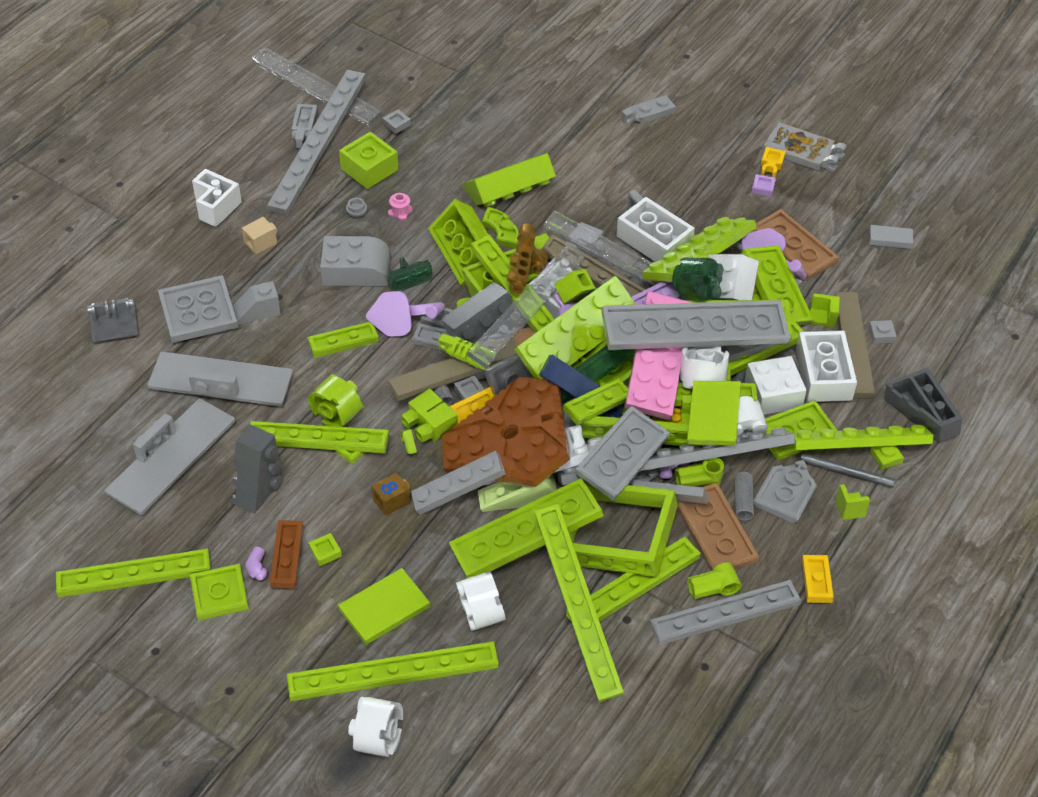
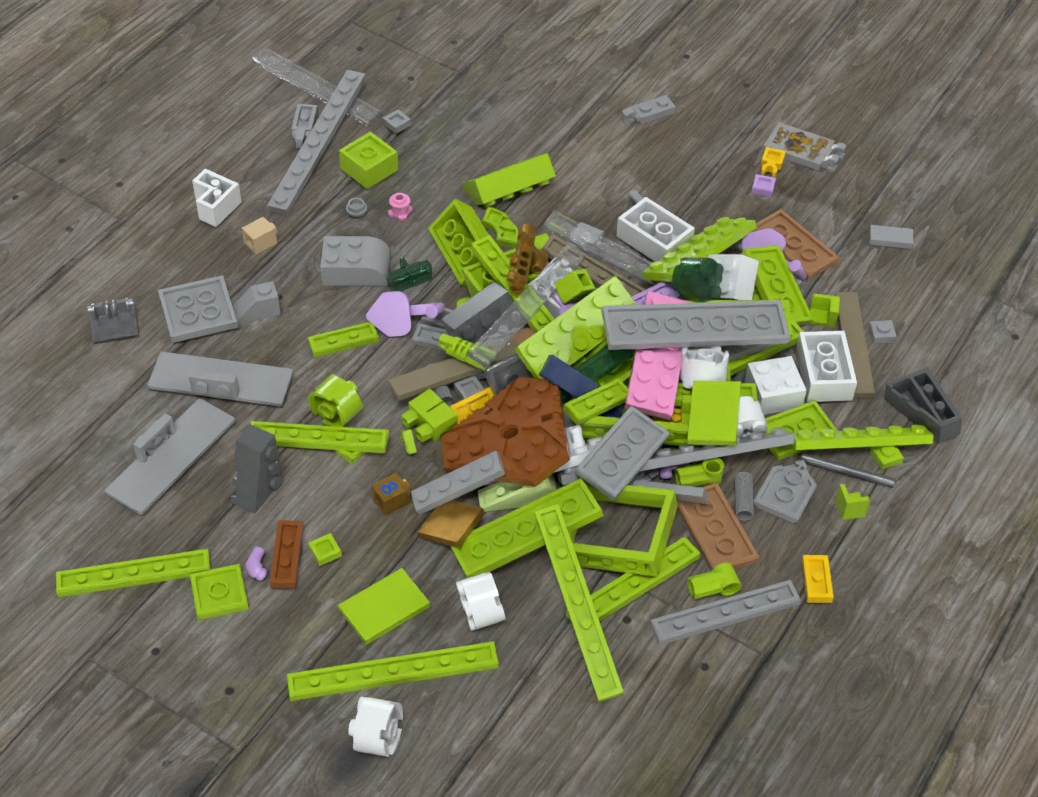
none -> pearl gold tile [418,500,485,548]

